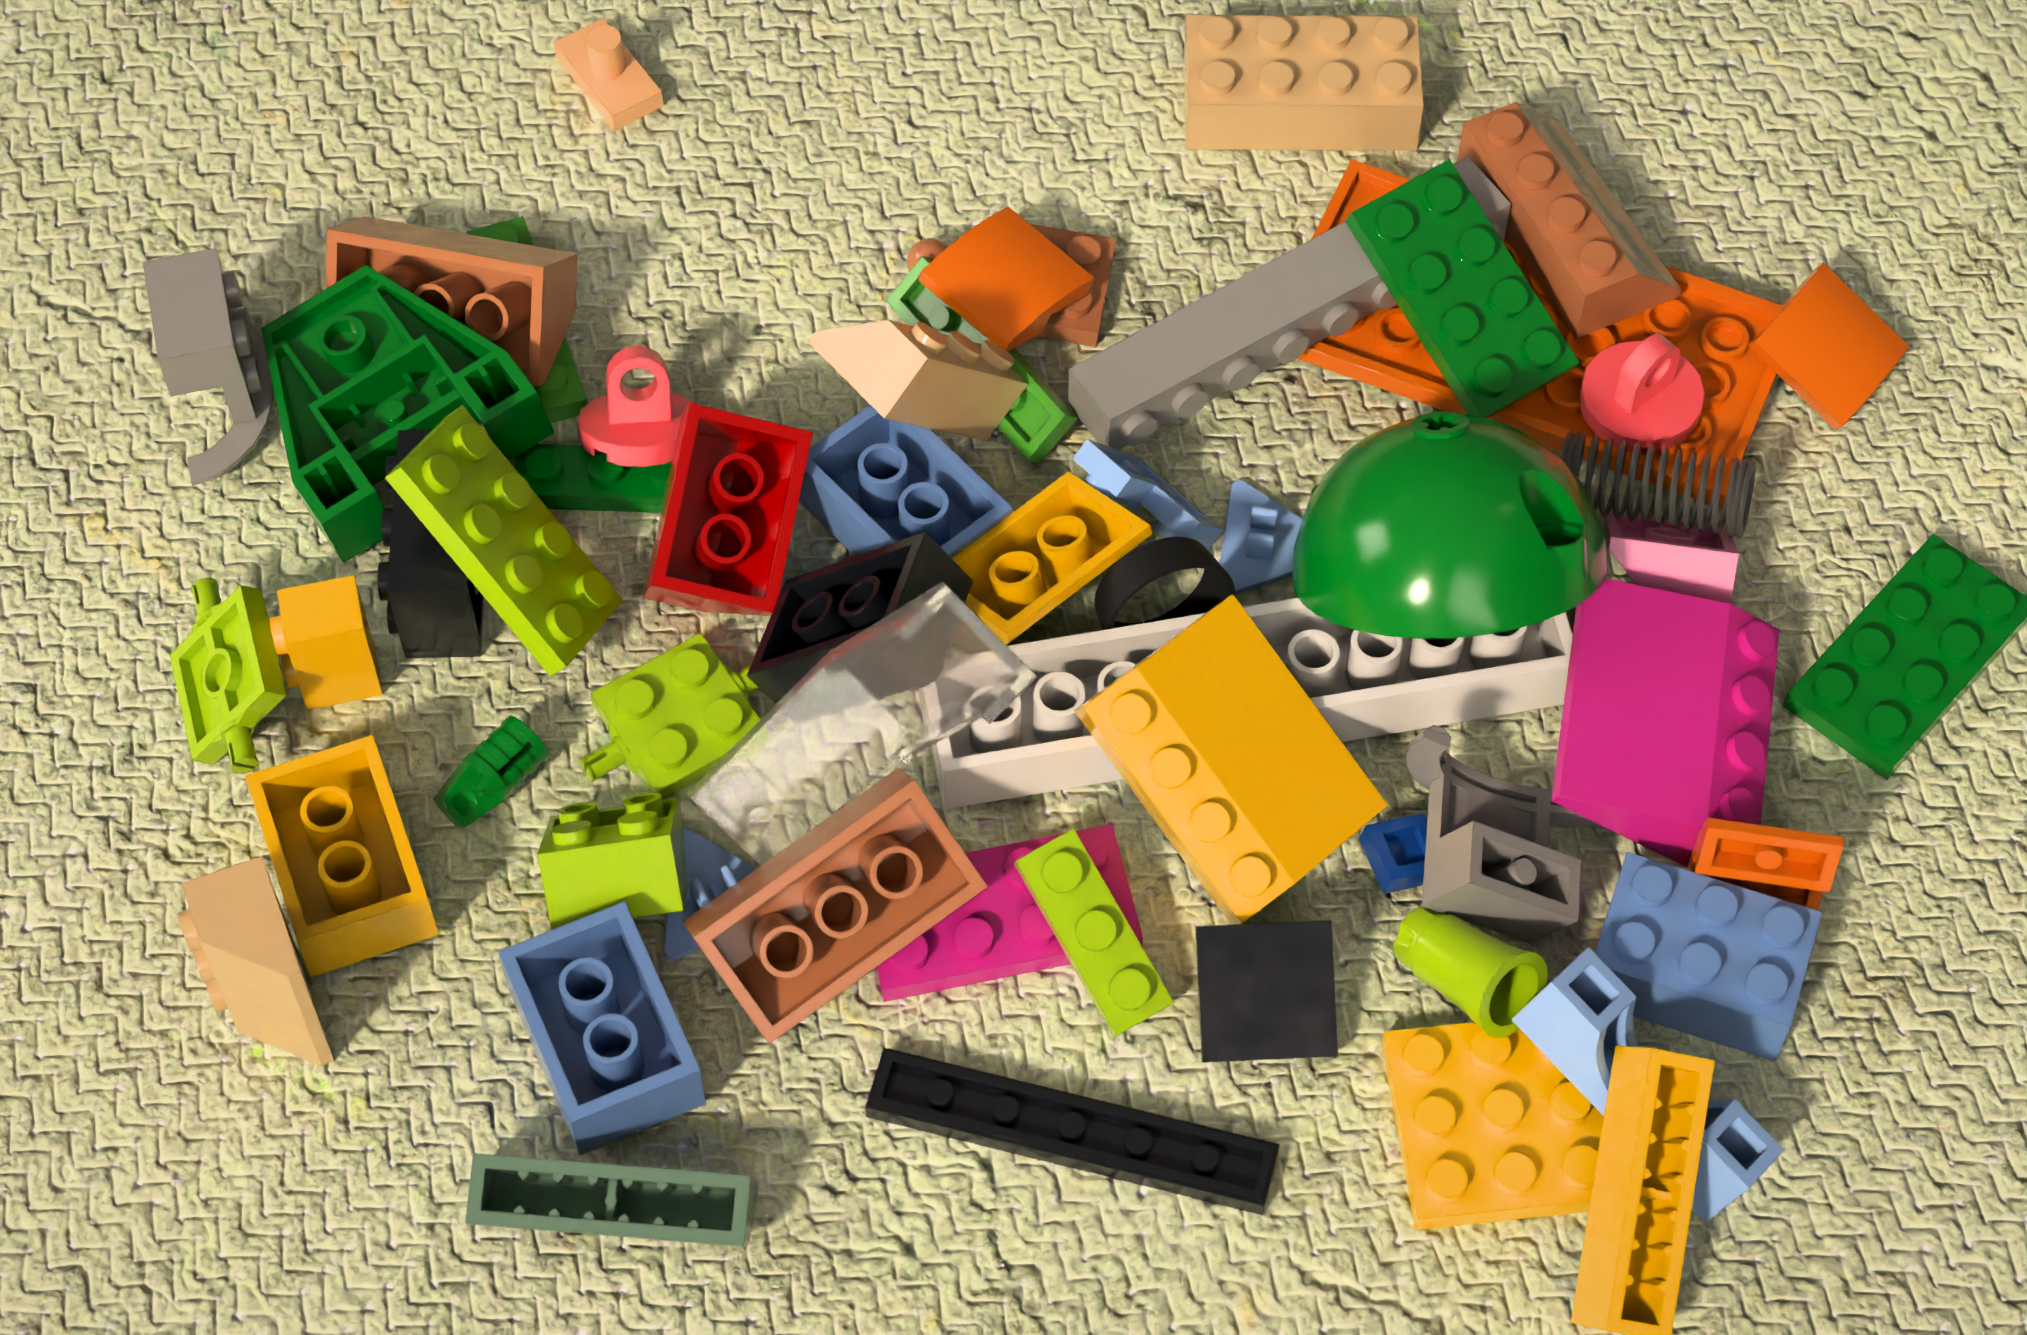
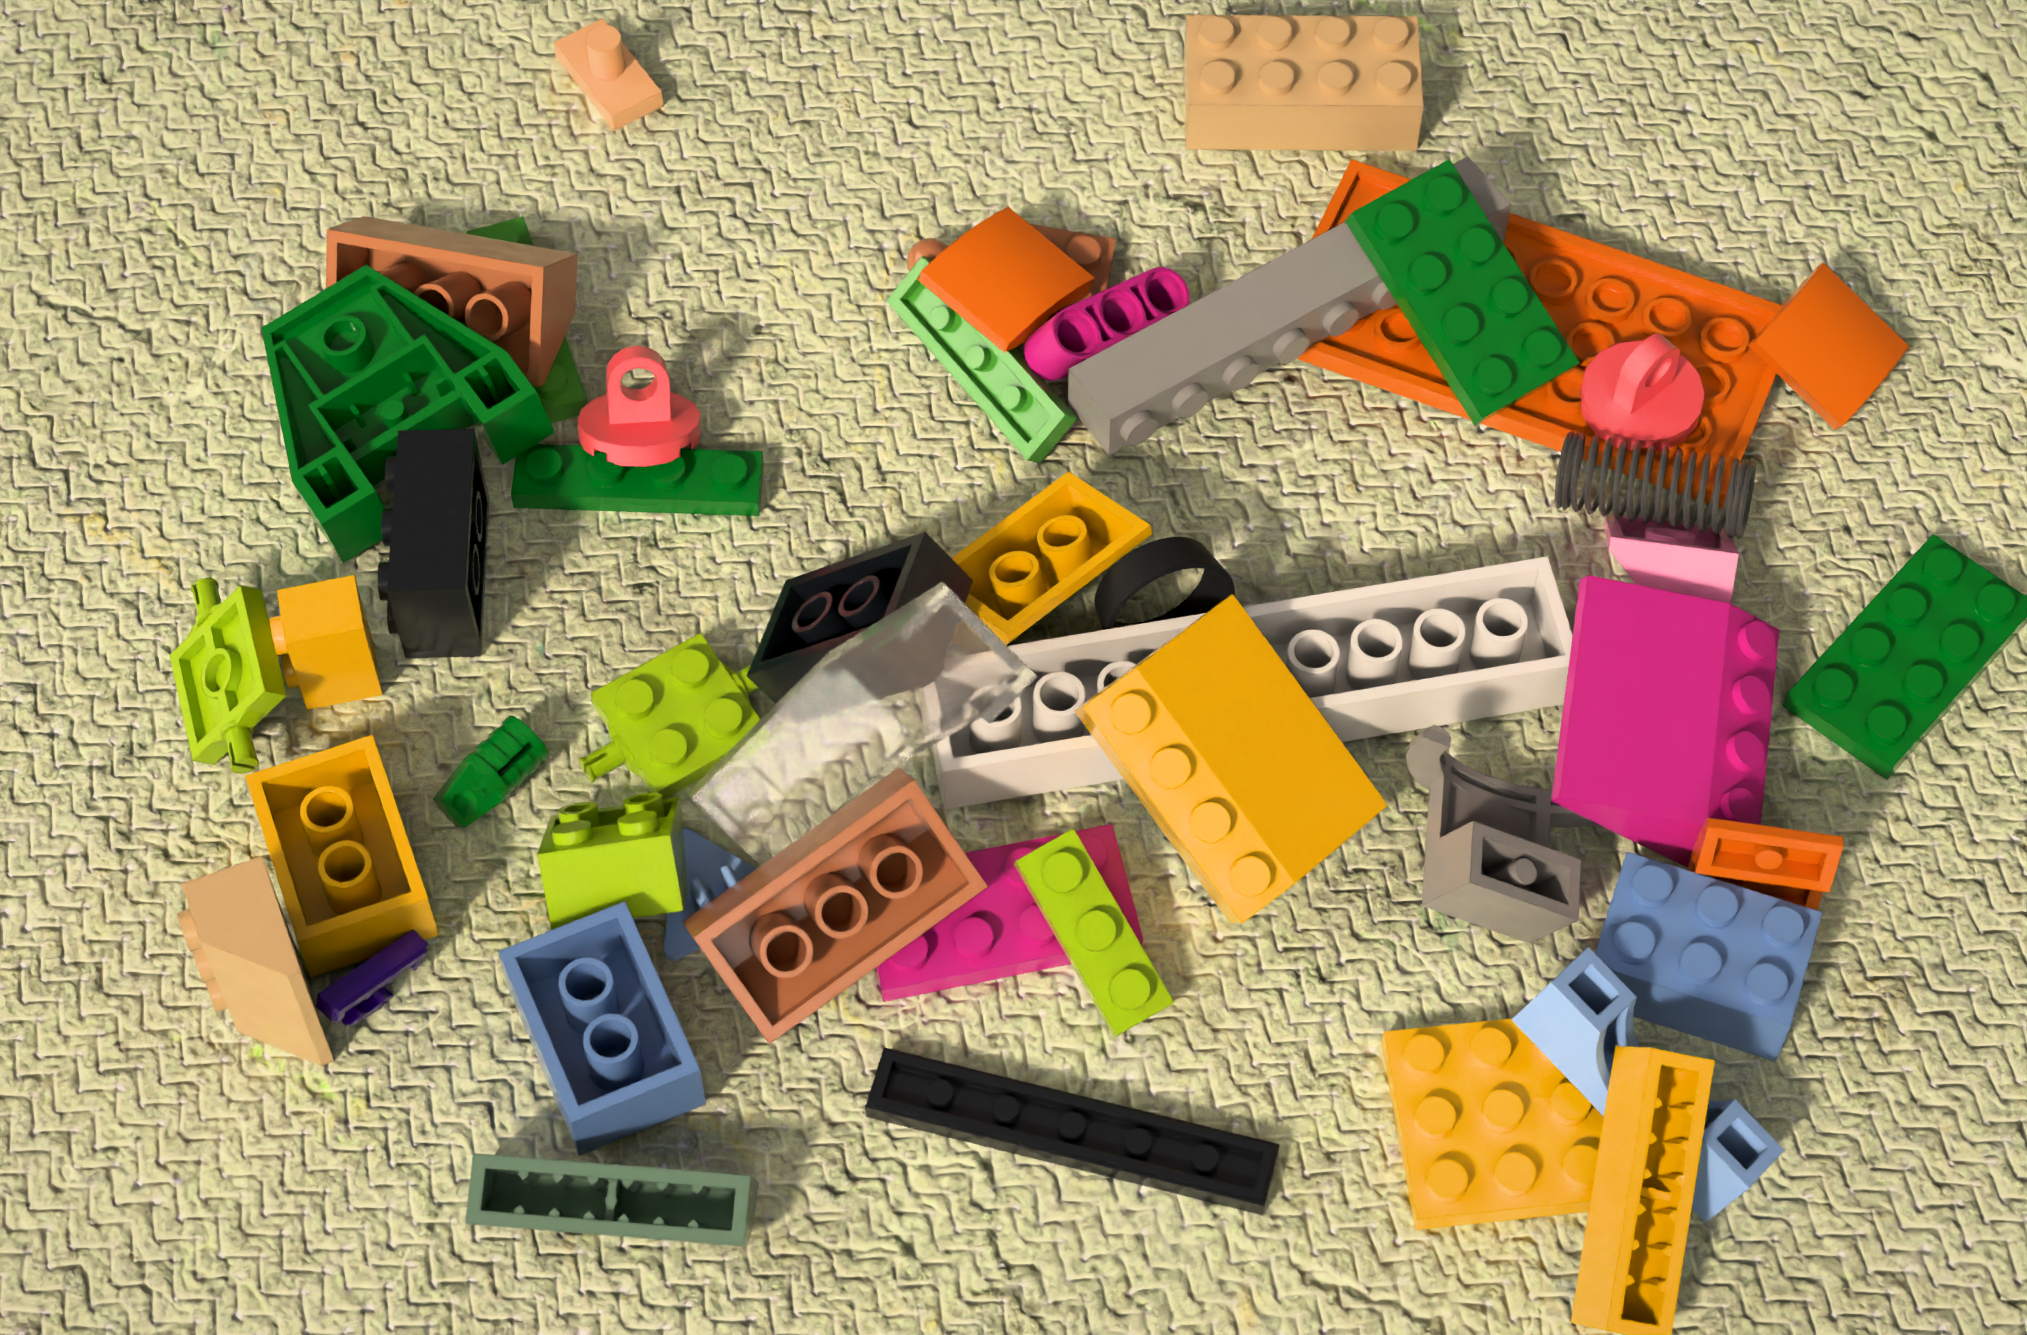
light grey piece [142,248,274,486] -> none
lime plate [385,405,623,676] -> none
red slope [643,403,813,616] -> none
medium blue brick [799,405,1013,558] -> none
tan slope [808,320,1028,441] -> none
light blue plate [1072,439,1223,549] -> none
black tile [1195,920,1338,1062] -> none
light blue piece [1220,480,1303,595] -> none
green piece [1292,411,1609,639] -> none
blue plate [1358,813,1427,894] -> none
lime plant [1393,907,1548,1038] -> none
nougat slope [1457,102,1681,339] -> none
none -> dark purple tile [316,929,429,1026]
none -> dark pink beam [1024,267,1190,381]

